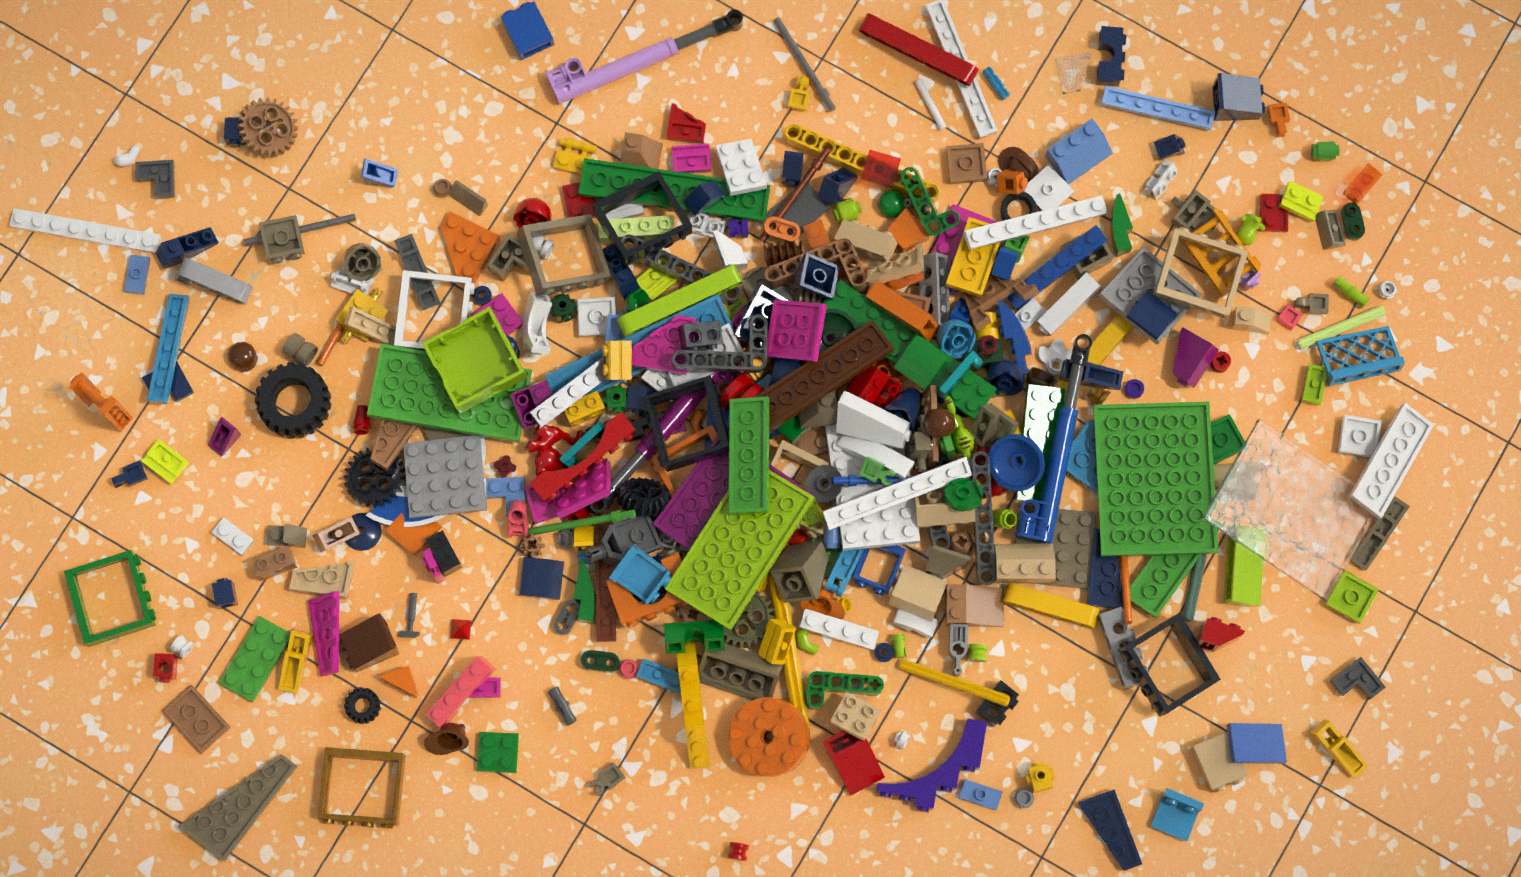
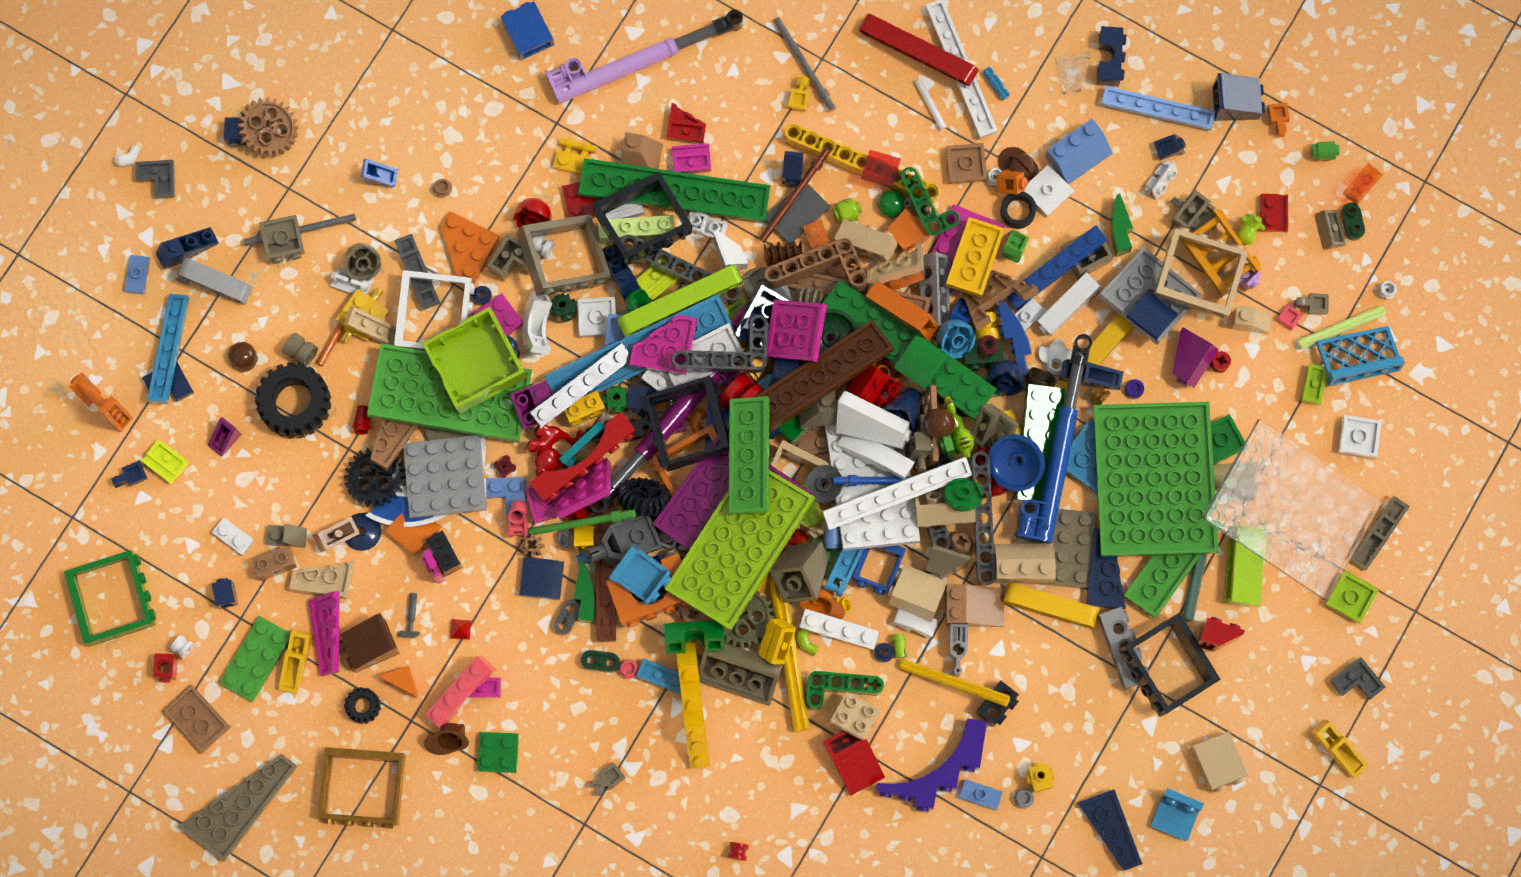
white plate [9,208,162,254] -> none
dark tan slope [450,180,488,216] -> none
dark grey pin [547,686,577,726] -> none
yellow brick [602,341,632,380] -> none
black brick [678,320,723,351] -> none
dark blue slope [684,180,725,216] -> none
white plate [715,138,767,196] -> none
orange brick [728,697,810,777] -> none
dark purple wheel [729,219,748,238] -> none
orange plate [763,216,800,241] -> none
dark blue slope [793,252,840,300] -> none
dark blue slope [818,168,858,204] -> none
bright green plate [859,456,896,486] -> none
white plate [894,730,911,749] -> none
teal hinge [938,350,983,398] -> none
white plate [963,195,1108,250] -> none
lime wheel [968,644,988,662] -> none
blue slope [992,247,1019,280] -> none
lime brick [992,509,1017,529] -> none
orange bar [1120,556,1132,624] -> none
tile [1227,723,1287,764] -> none
neon yellow plate [1279,181,1323,222] -> none
lime pin [1332,275,1370,308] -> none
white plate [1349,403,1434,519] -> none

